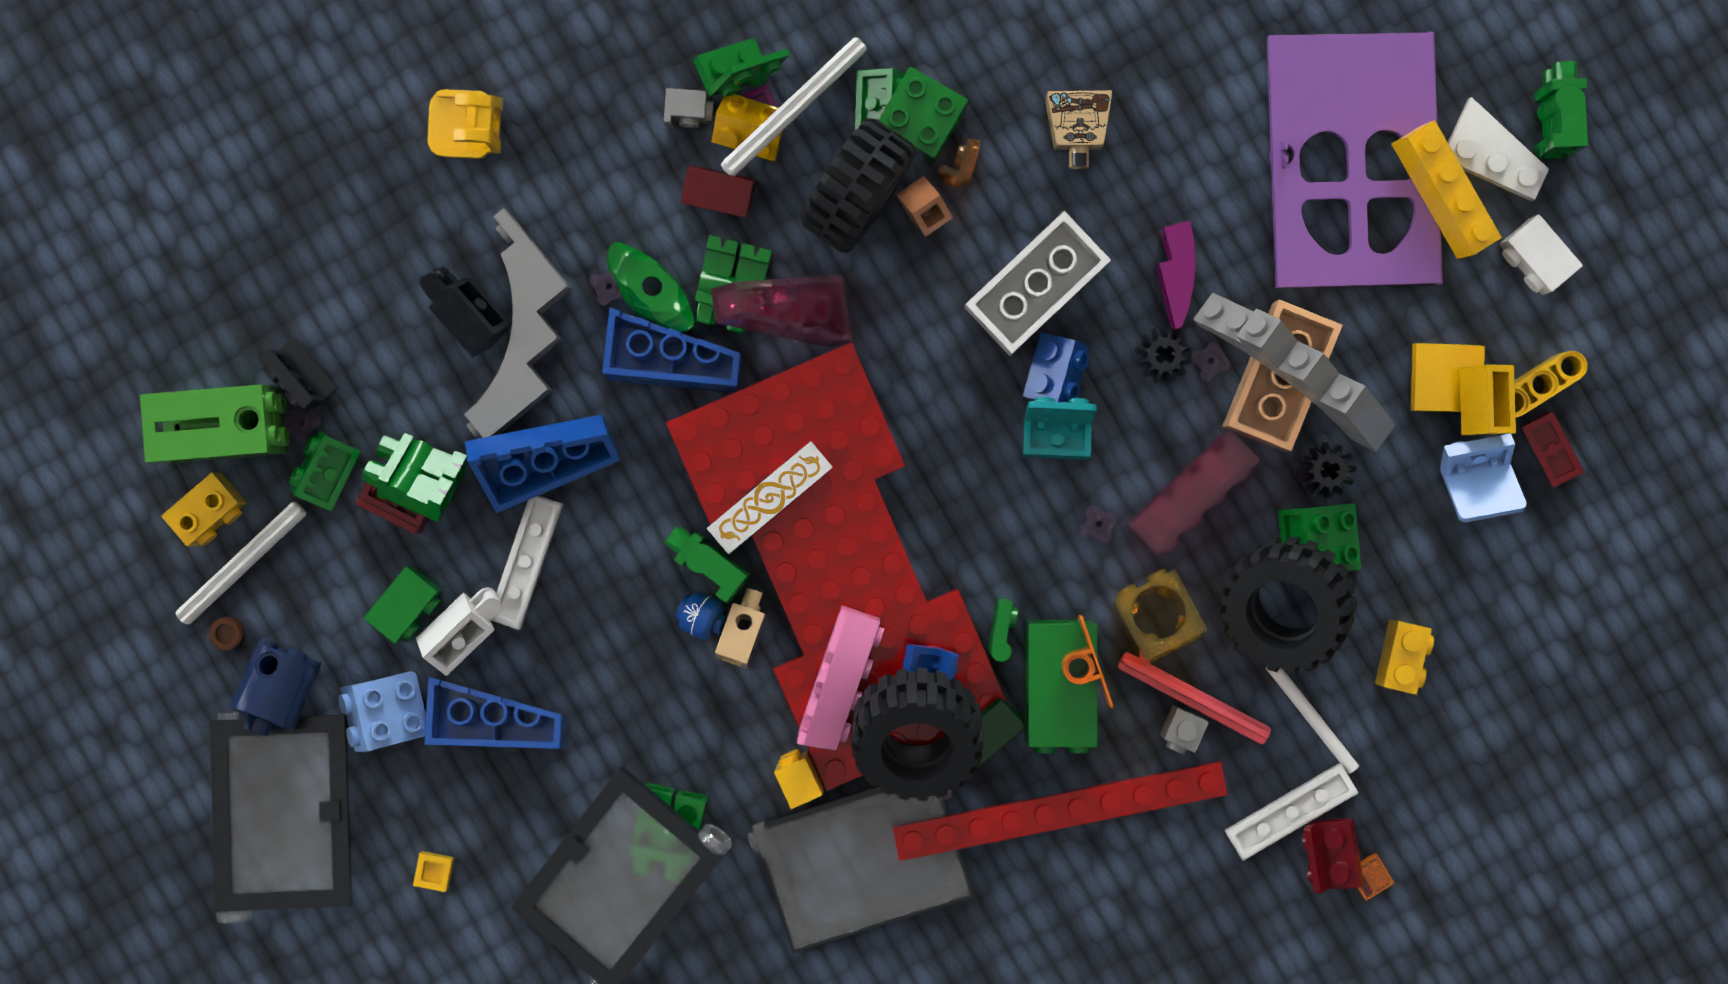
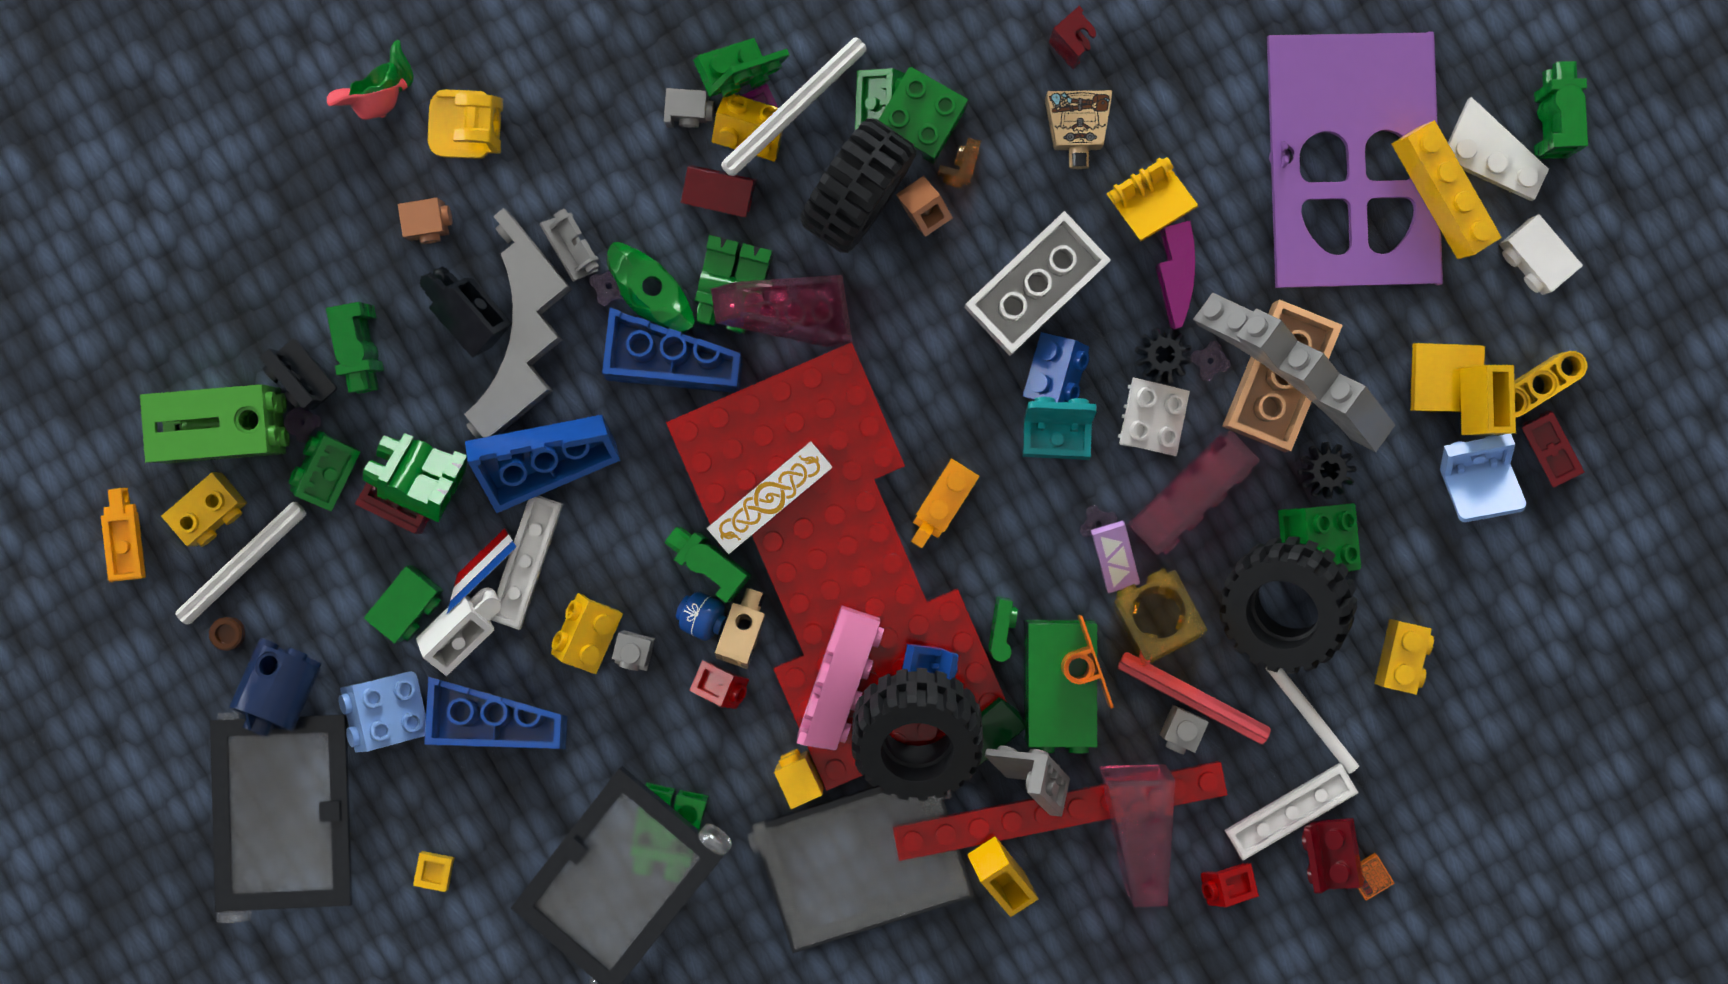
none -> light orange hinge [101,488,146,582]
none -> green hips [326,302,384,394]
none -> hair [327,40,414,120]
none -> nougat brick [398,198,453,244]
none -> sticker [447,528,517,614]
none -> light grey hinge [540,209,599,282]
none -> yellow bracket [551,593,623,674]
none -> light grey brick [612,630,656,671]
none -> bracket [689,660,749,709]
none -> light orange hinge [911,458,980,548]
none -> yellow brick [967,836,1039,917]
none -> light grey bracket [985,746,1070,817]
none -> dark red hinge [1049,6,1096,69]
none -> lavender tile [1091,521,1140,593]
none -> clear pink wedge [1099,764,1175,907]
none -> yellow hinge [1106,157,1198,242]
none -> white hinge [1118,377,1190,456]
none -> red bracket [1200,863,1259,907]

